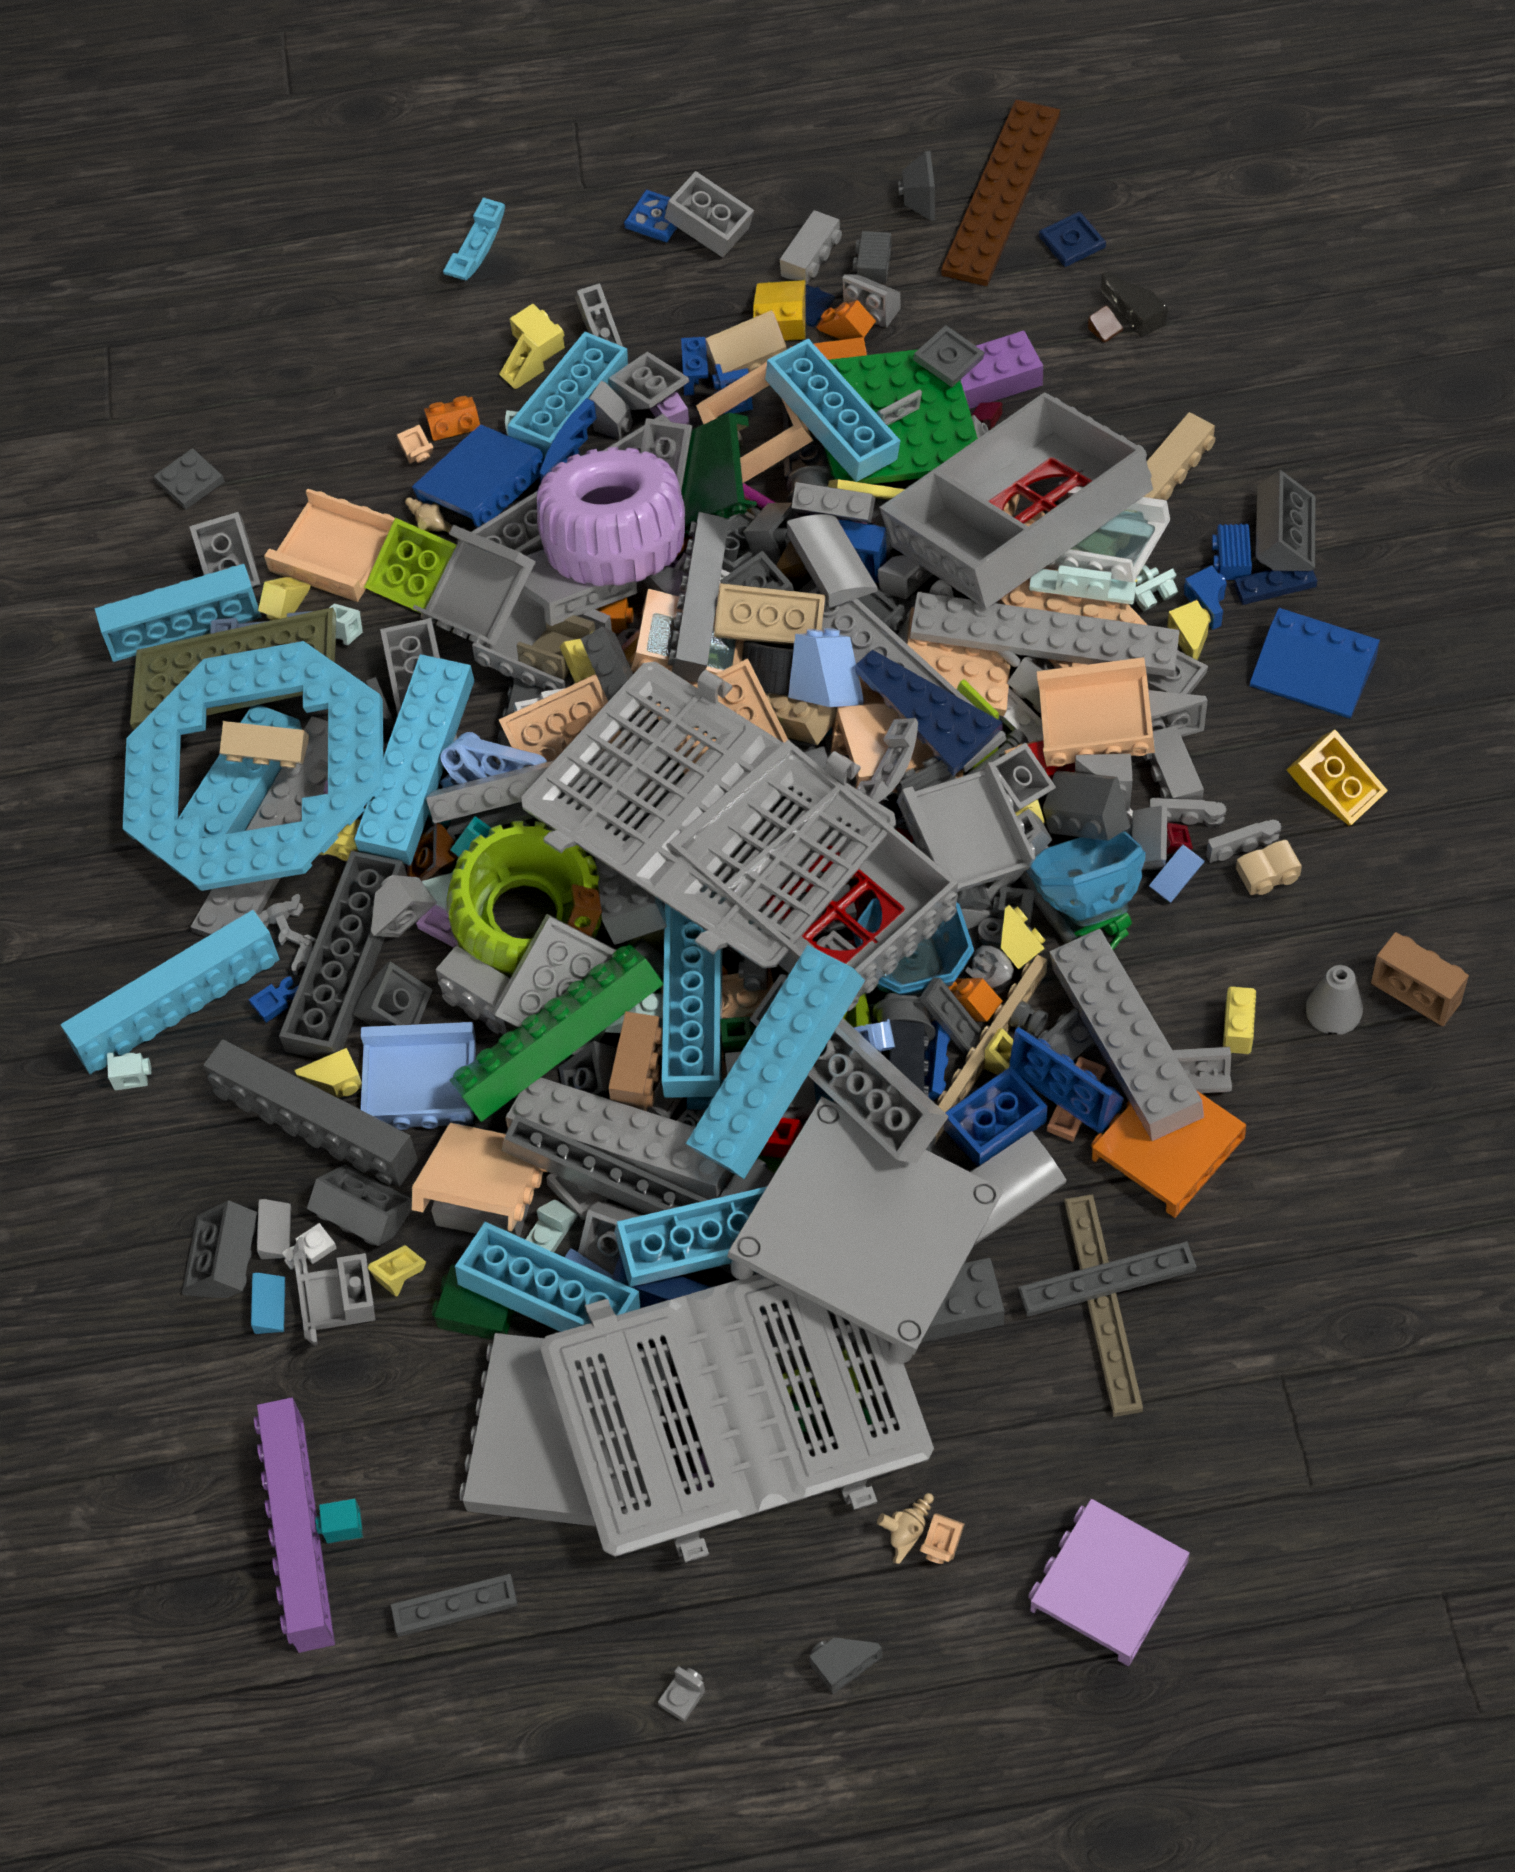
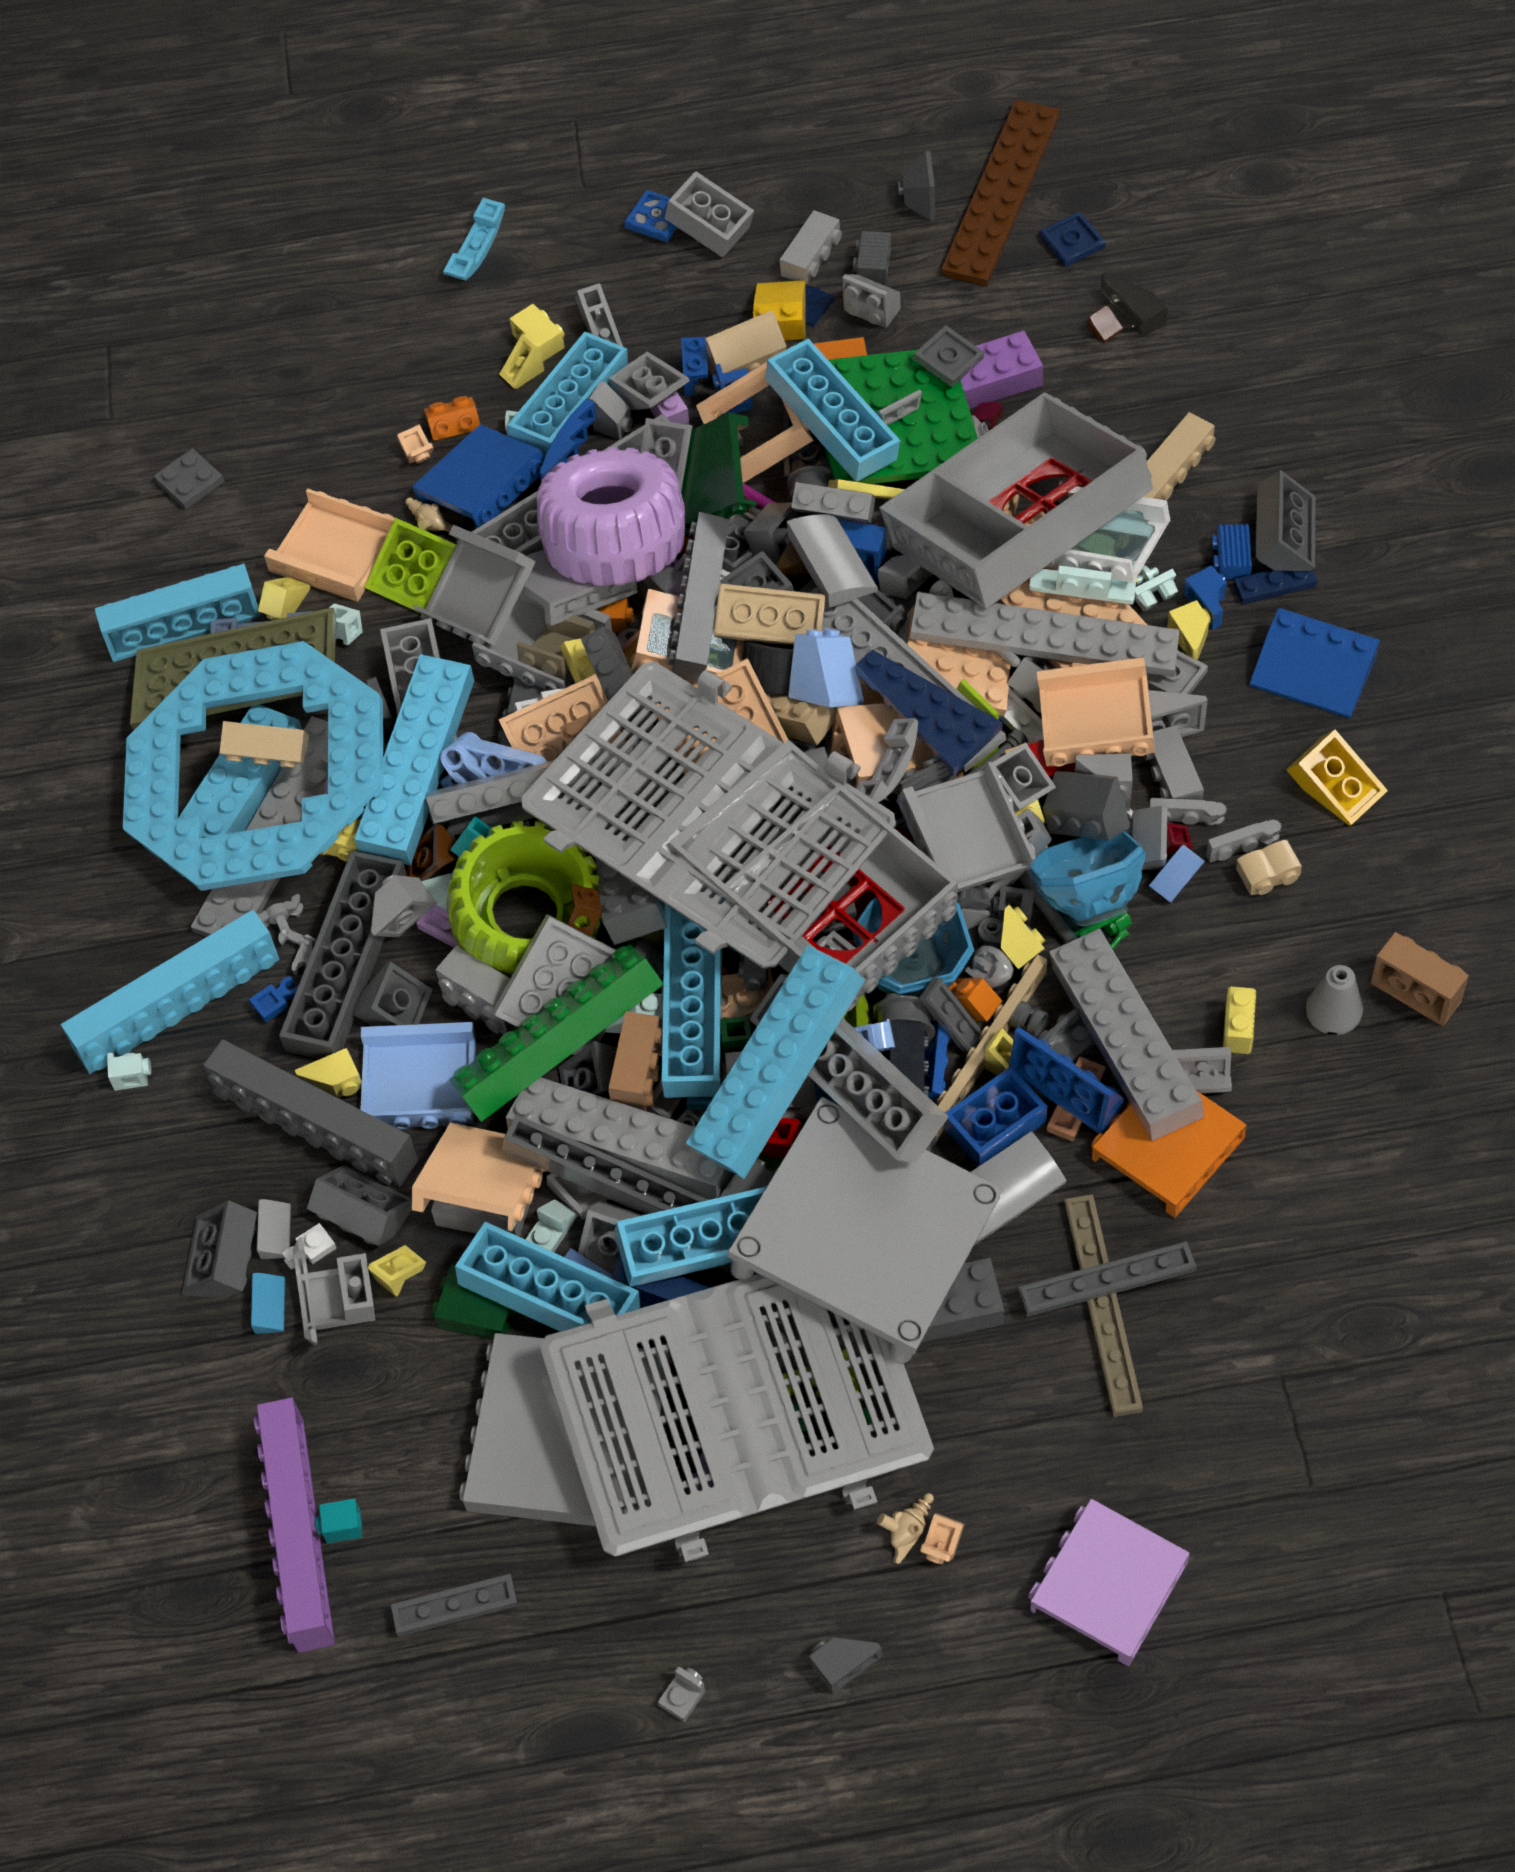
light grey slope [189,512,261,587] -> none
orange slope [816,300,876,340] -> none

